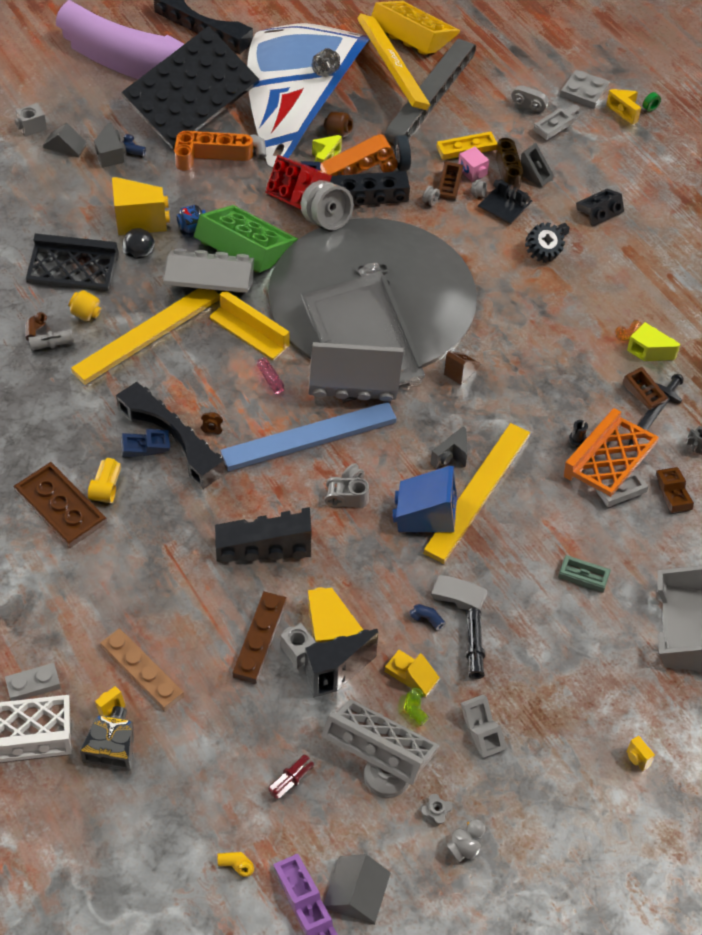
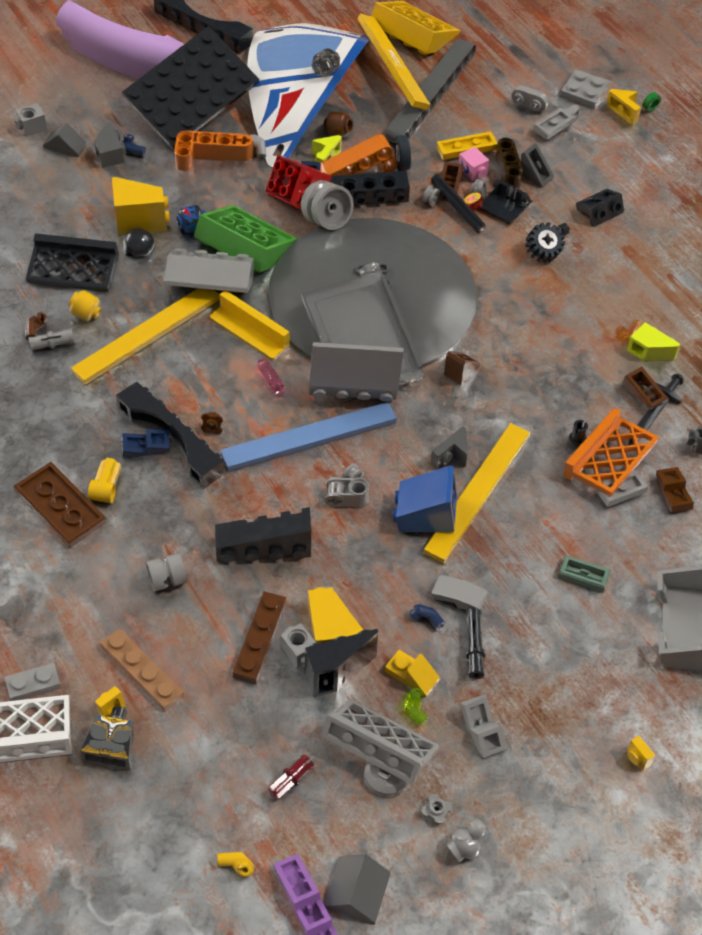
none -> light grey wheel [146,553,187,592]
none -> black axle [431,174,486,233]
none -> tile [463,192,484,210]

